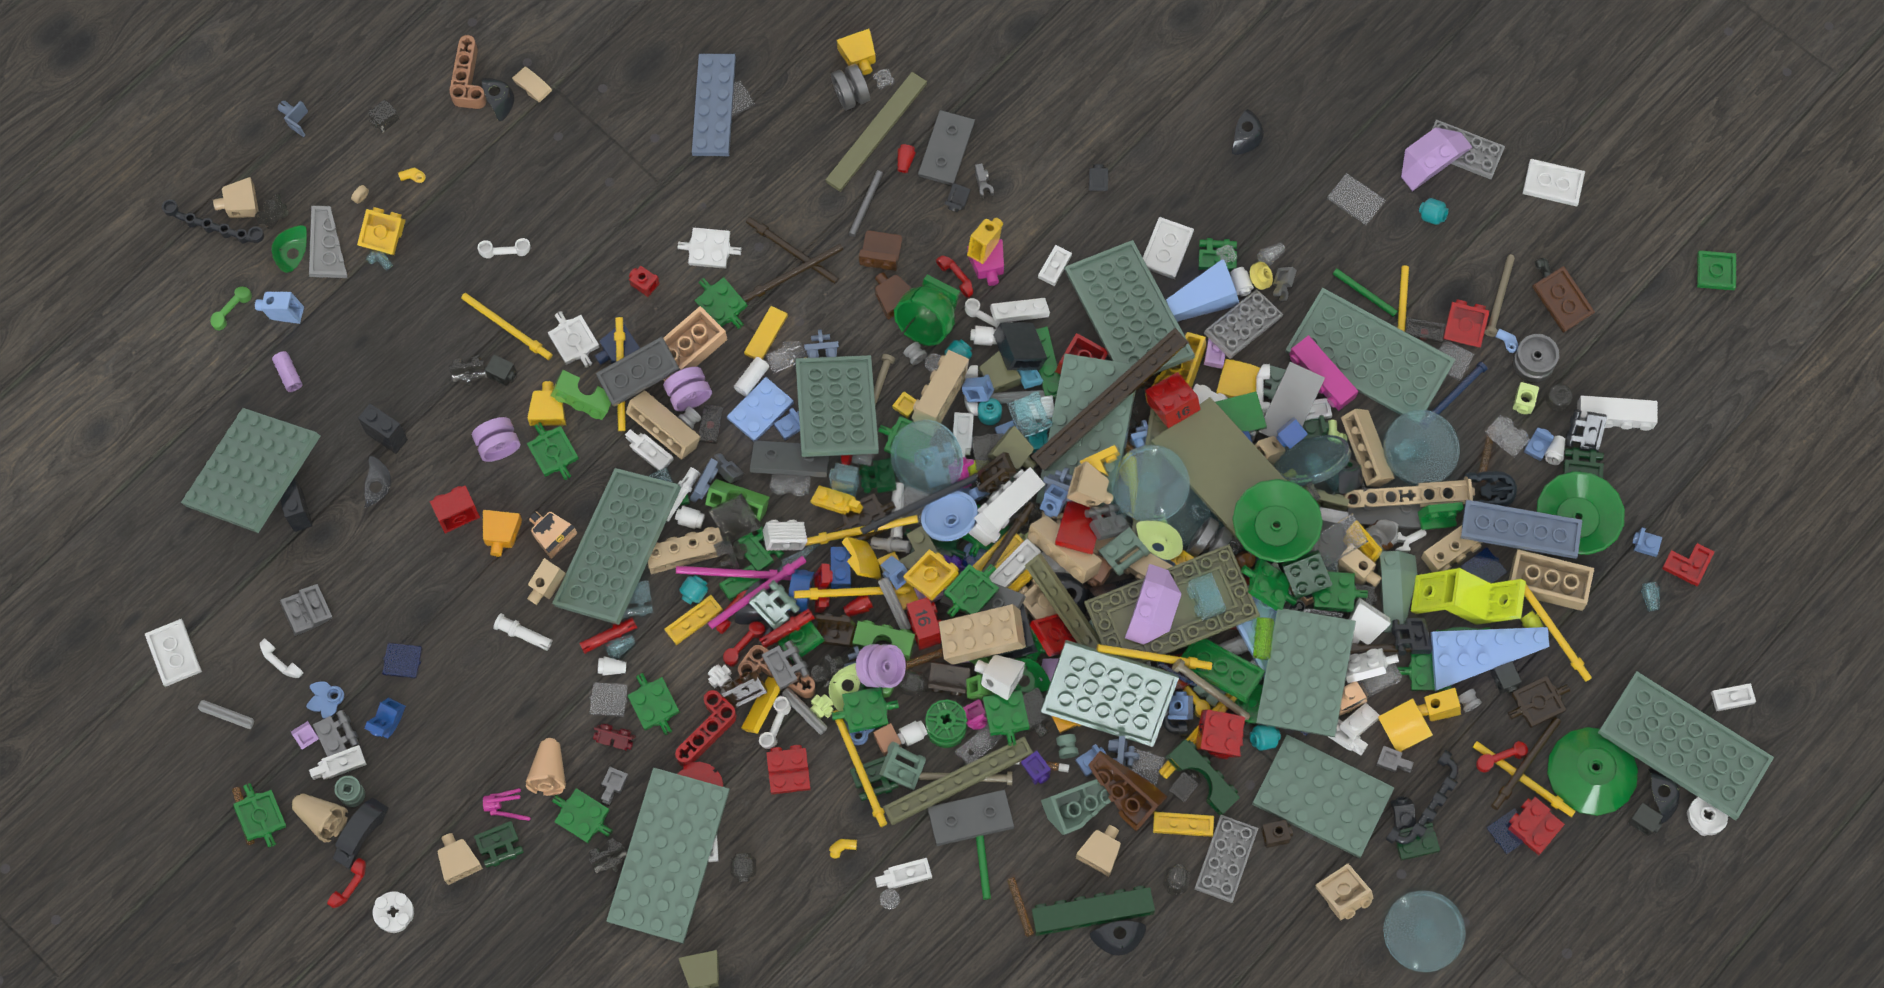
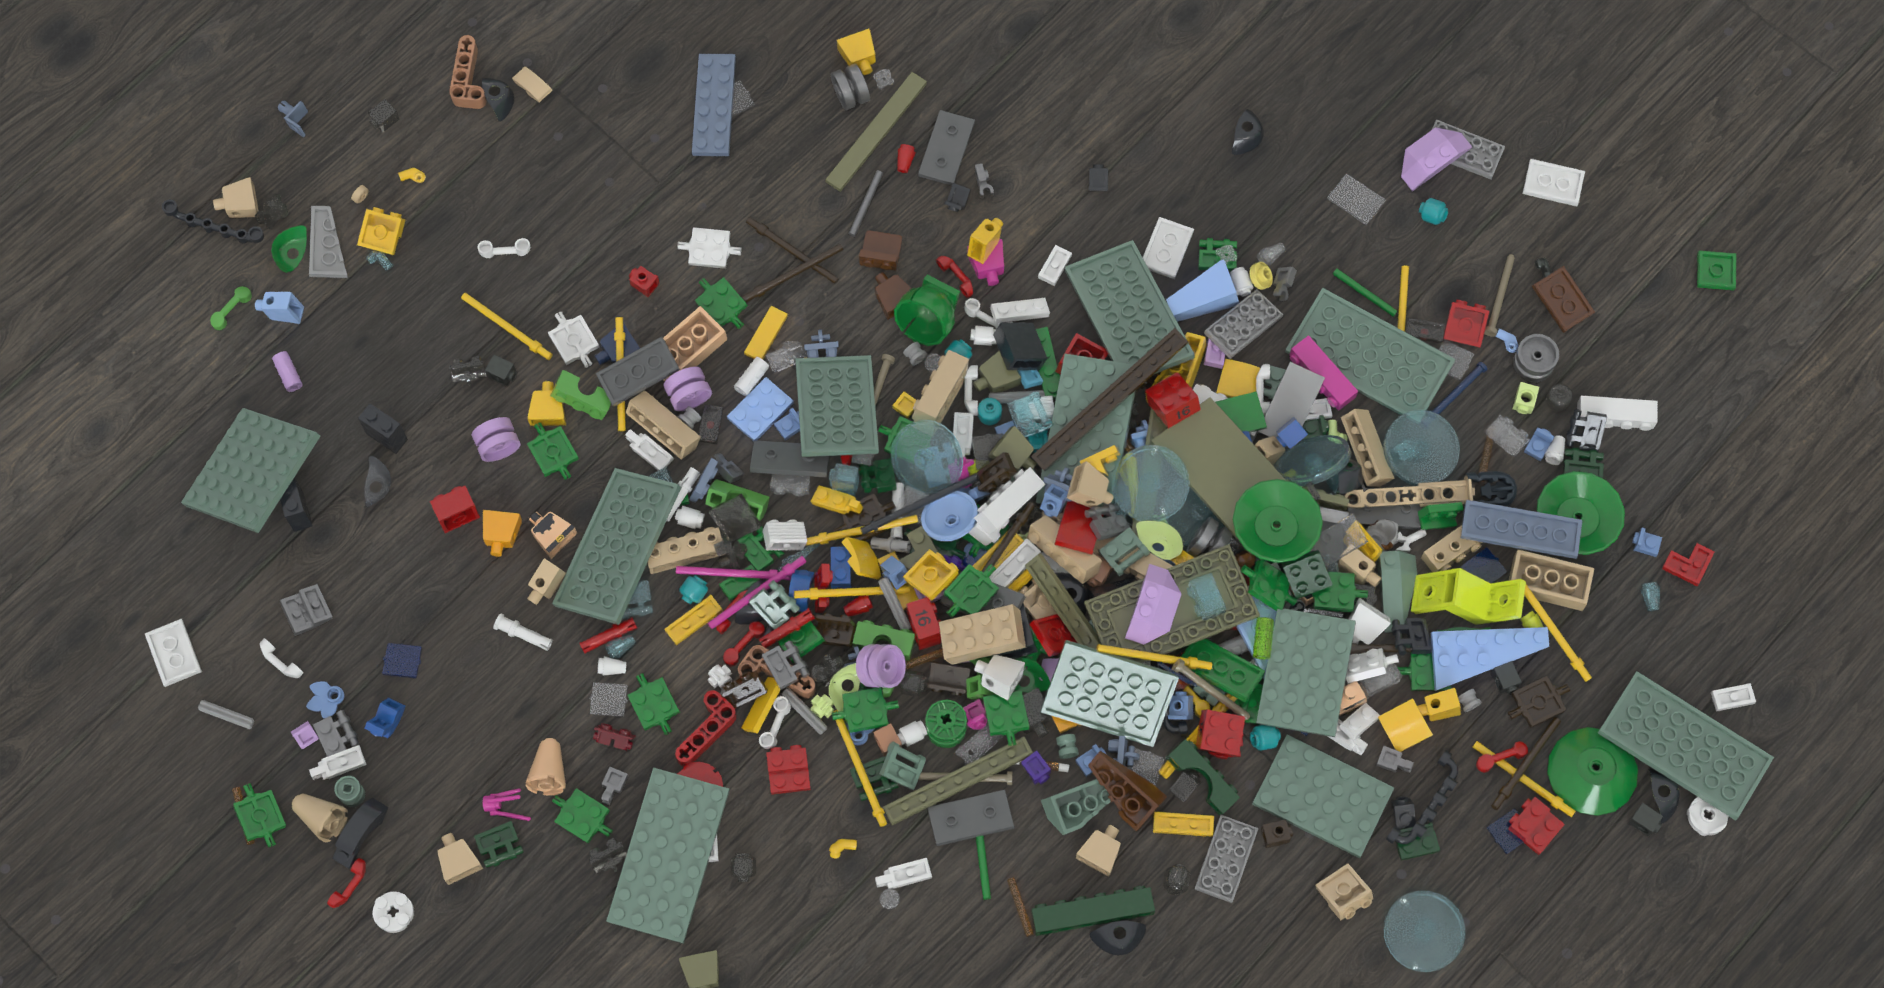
medium blue brick [962,375,994,402] -> none

